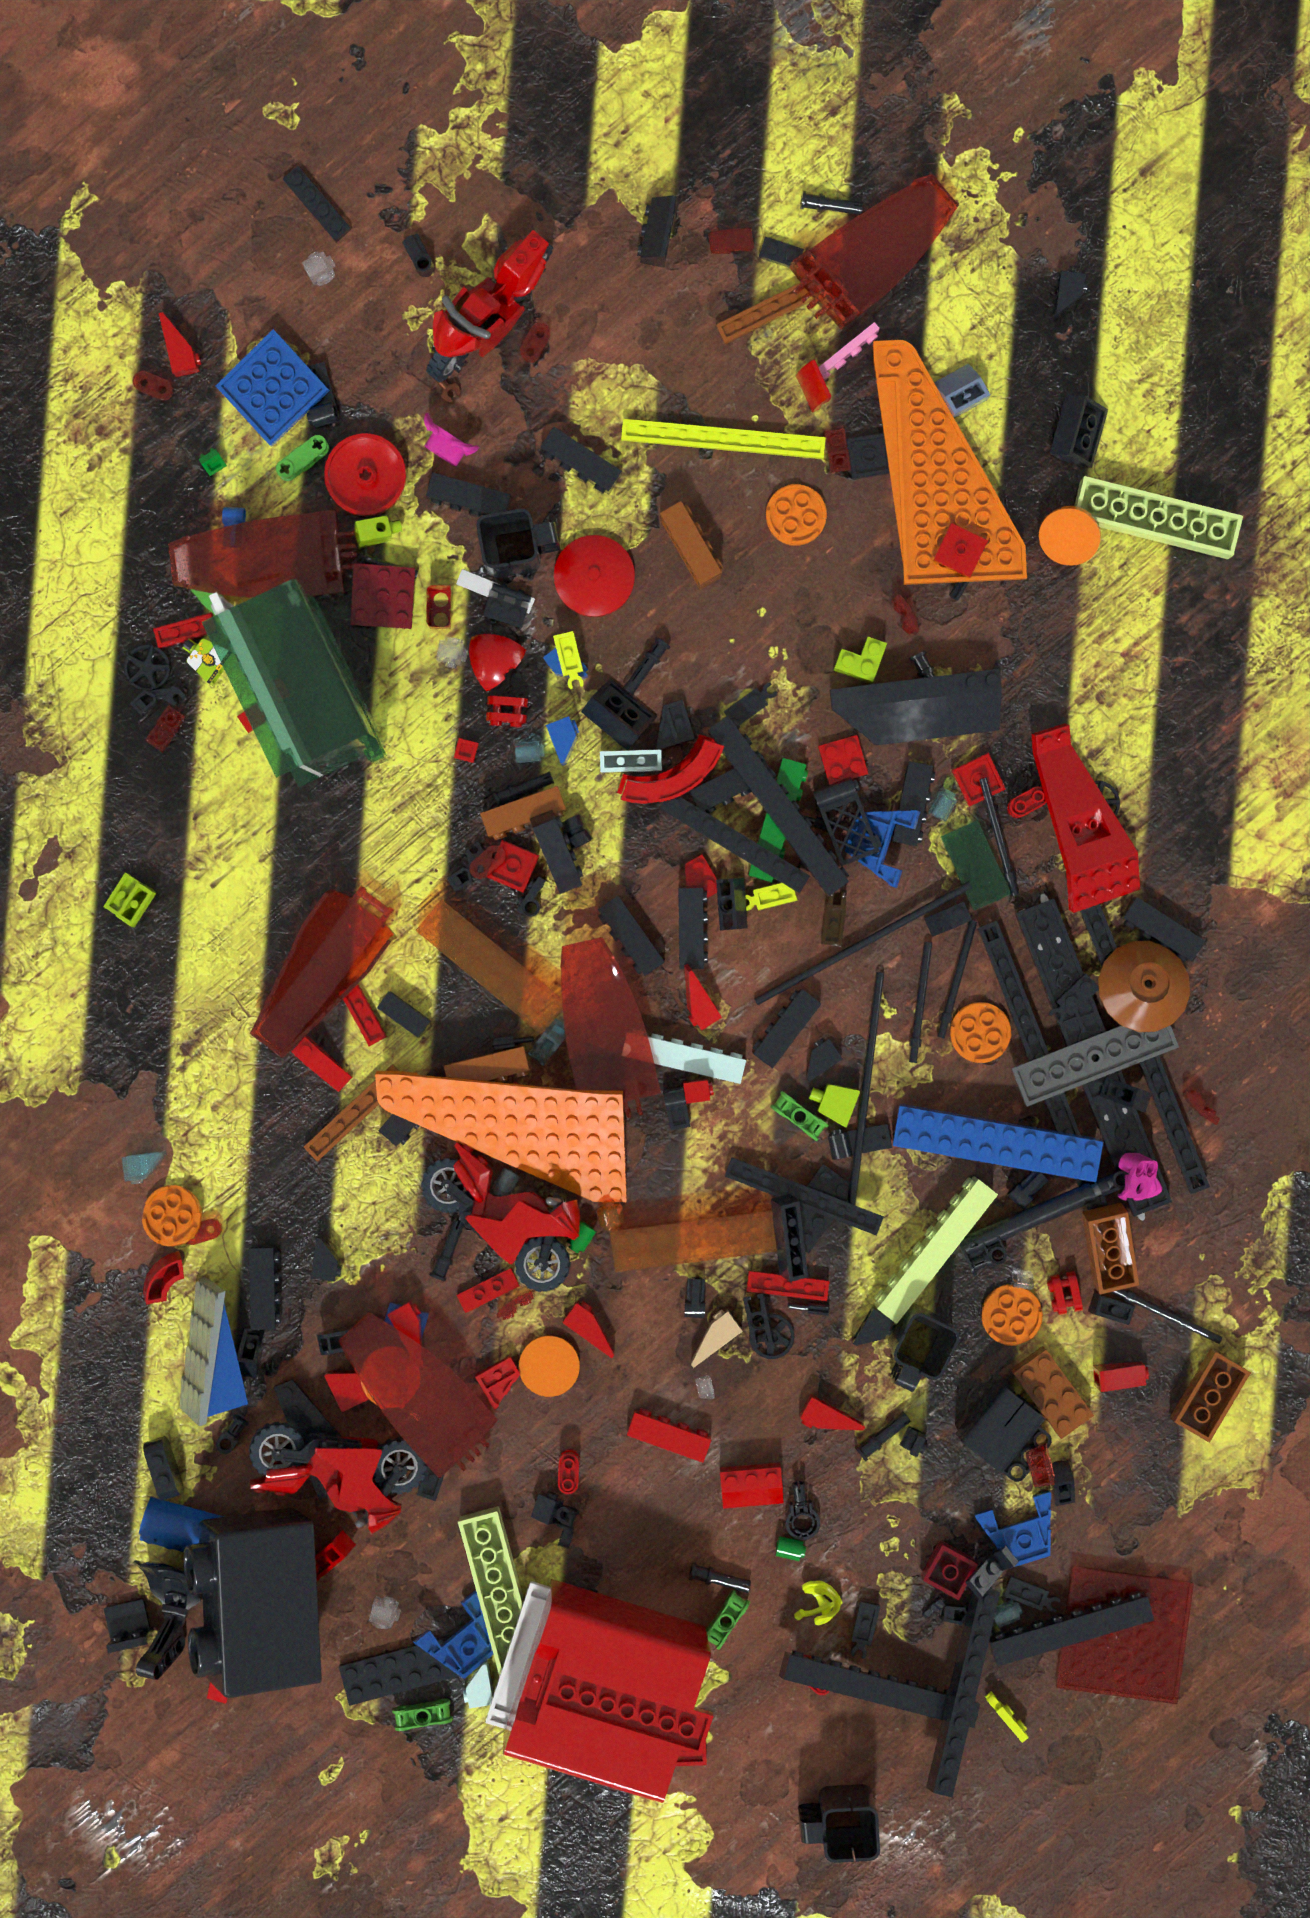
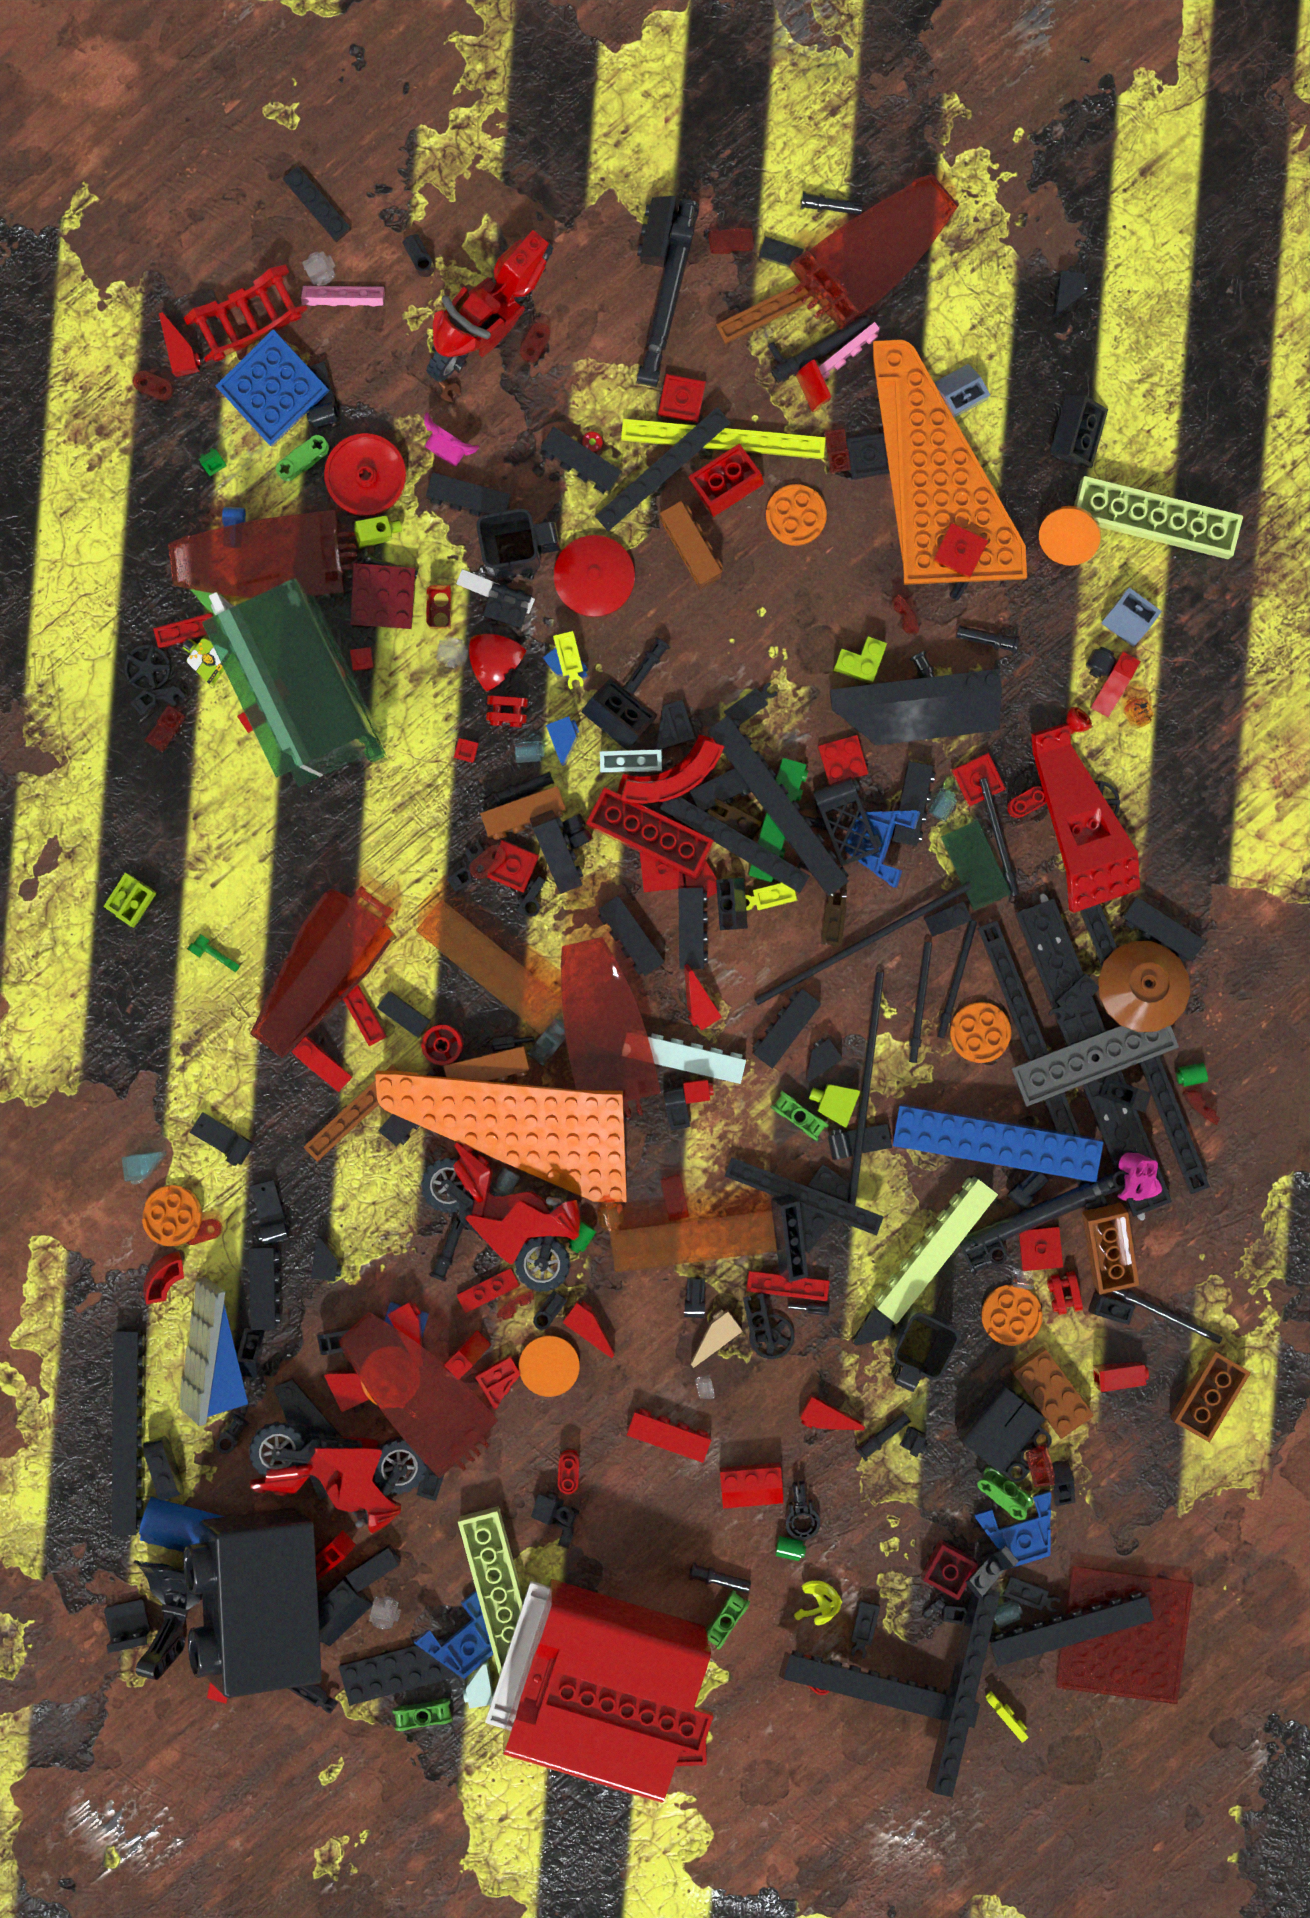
black piece [798,1784,880,1863] -> none
none -> black brick [112,1329,145,1535]
none -> red fence [184,264,308,362]
none -> green brick [187,934,240,973]
none -> black door [189,1112,254,1166]
none -> black door [250,1179,289,1245]
none -> black plate [288,1684,338,1714]
none -> bright pink plate [301,286,385,306]
none -> black slope [318,1575,374,1647]
none -> black piece [346,1544,401,1593]
none -> red plate [350,647,374,671]
none -> red brick [421,1024,464,1066]
none -> red slope [444,1330,491,1380]
none -> black piece [533,1290,568,1330]
none -> red tile [582,432,603,453]
none -> red brick [586,787,715,880]
none -> black plate [595,407,731,532]
none -> black piece [636,199,700,388]
none -> red plate [640,853,684,893]
none -> red plate [658,374,706,423]
none -> clear red slope [660,1175,689,1222]
none -> red slope [689,443,764,517]
none -> dark brown hinge [707,797,763,840]
none -> black cylinder [768,315,872,383]
none -> black pin [956,625,1020,654]
none -> bright green piece [978,1466,1033,1520]
none -> red plate [1018,1226,1063,1271]
none -> red brick [1066,707,1092,734]
none -> black head [1086,647,1116,679]
none -> slope [1090,652,1141,717]
none -> sand blue slope [1101,587,1162,647]
none -> clear orange head [1123,696,1154,728]
none -> green brick [1175,1062,1208,1087]

